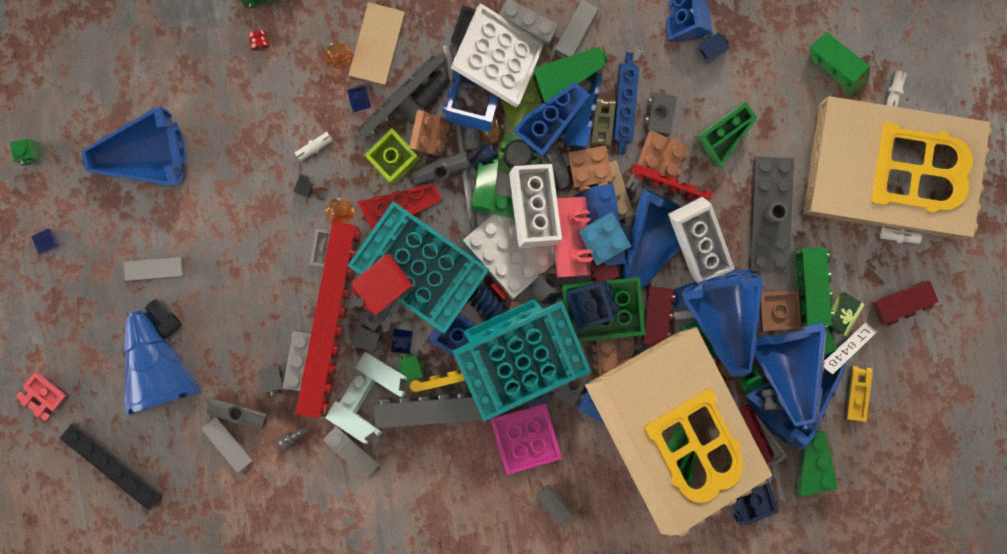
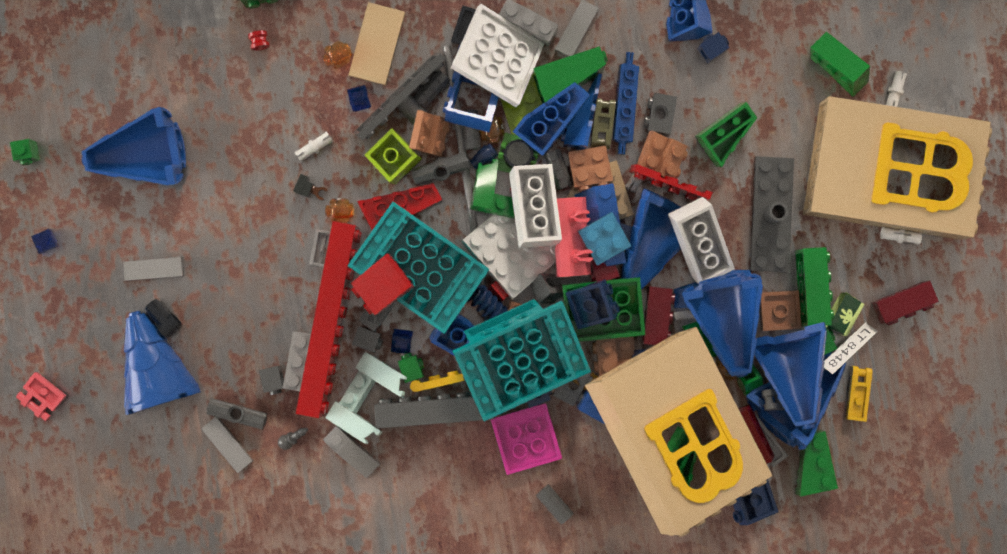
black plate [60,423,162,511] -> none

